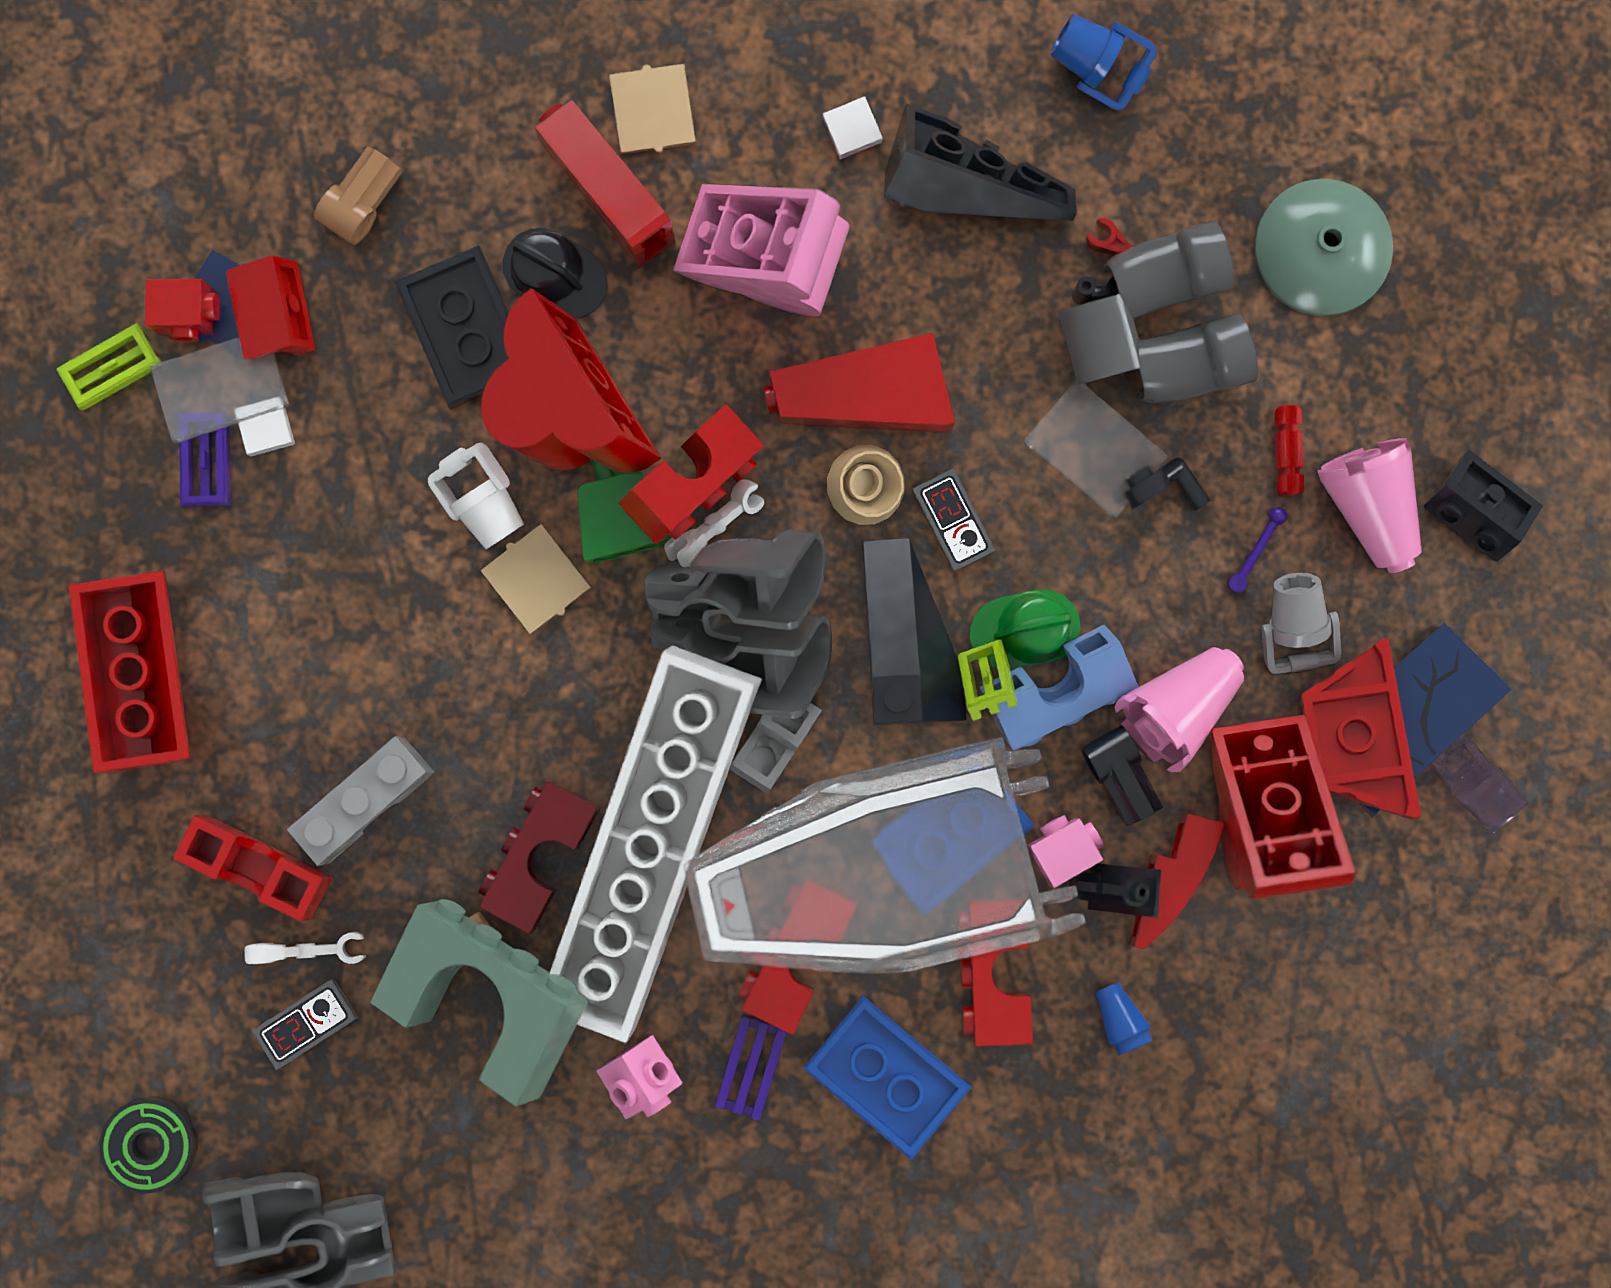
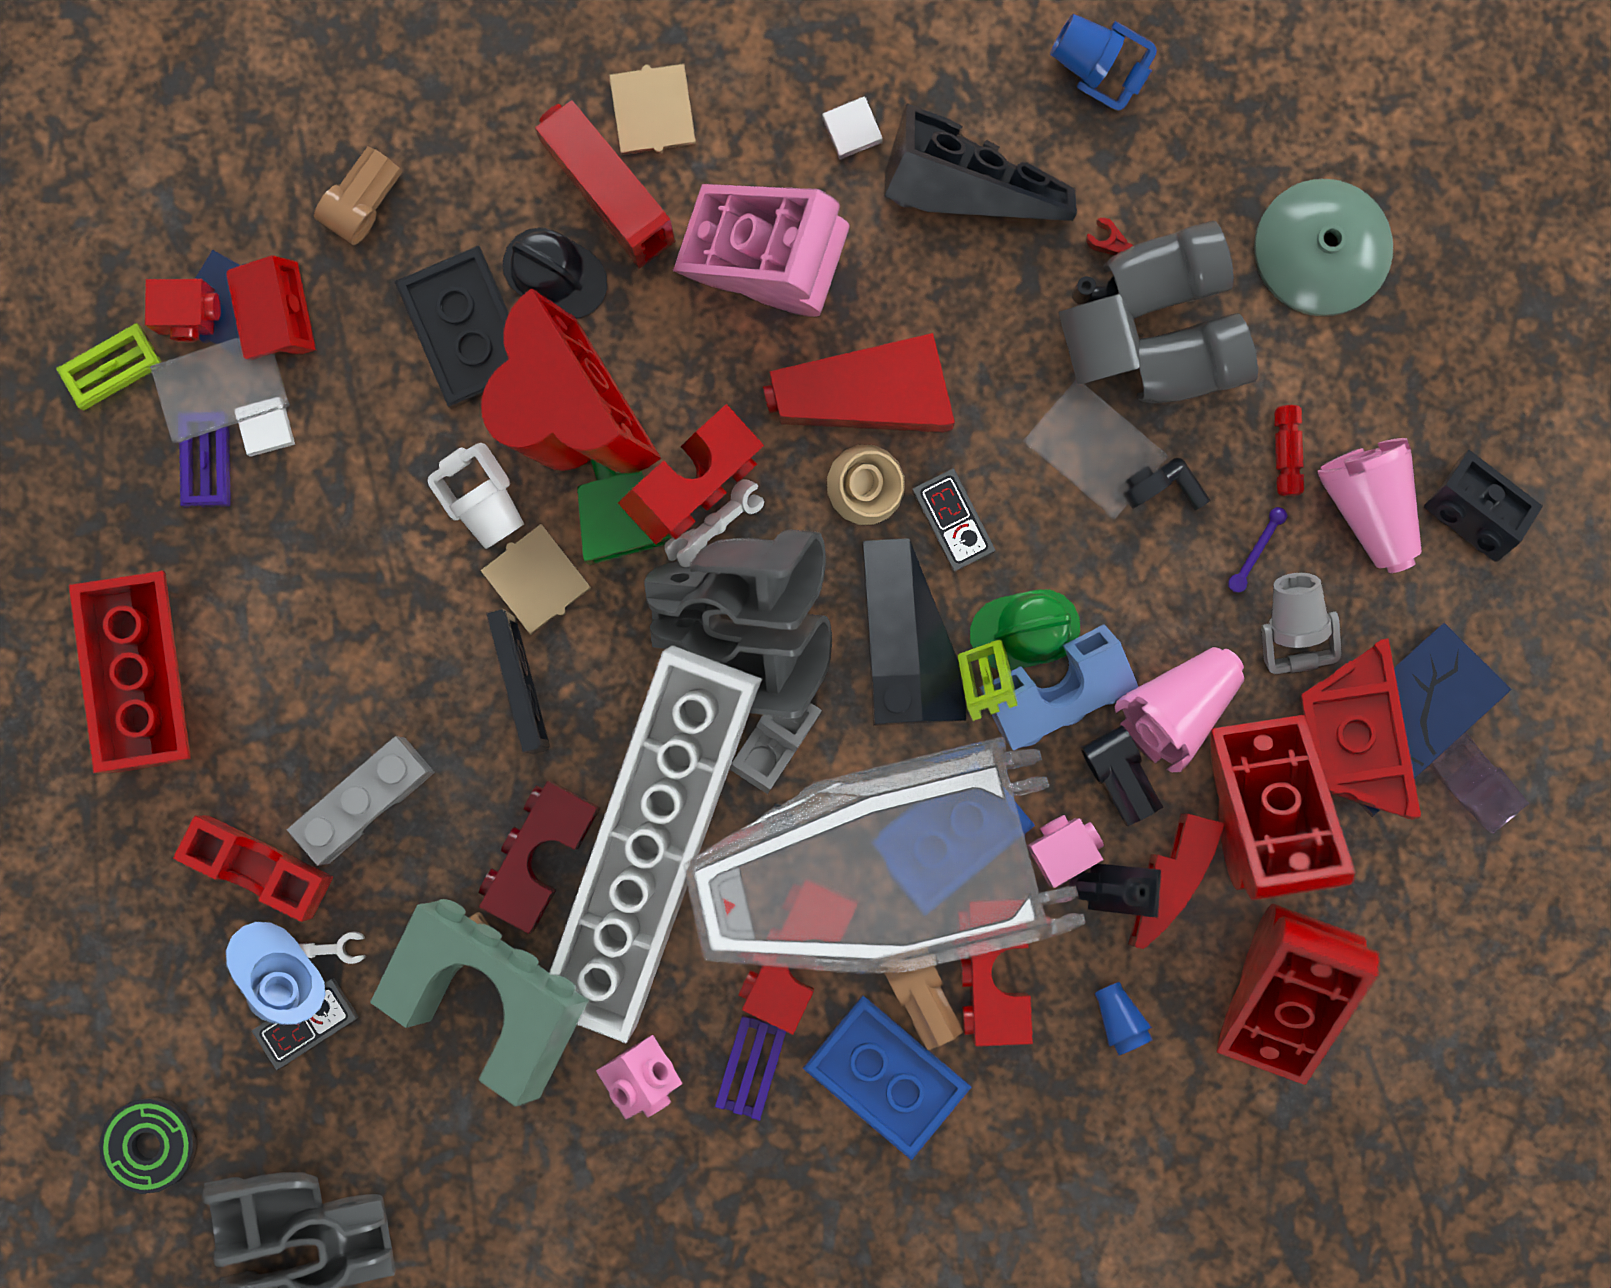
none -> light blue piece [226,922,325,1025]
none -> black tile [486,609,550,754]
none -> medium nougat piece [883,958,963,1050]
none -> red brick [1216,903,1379,1085]

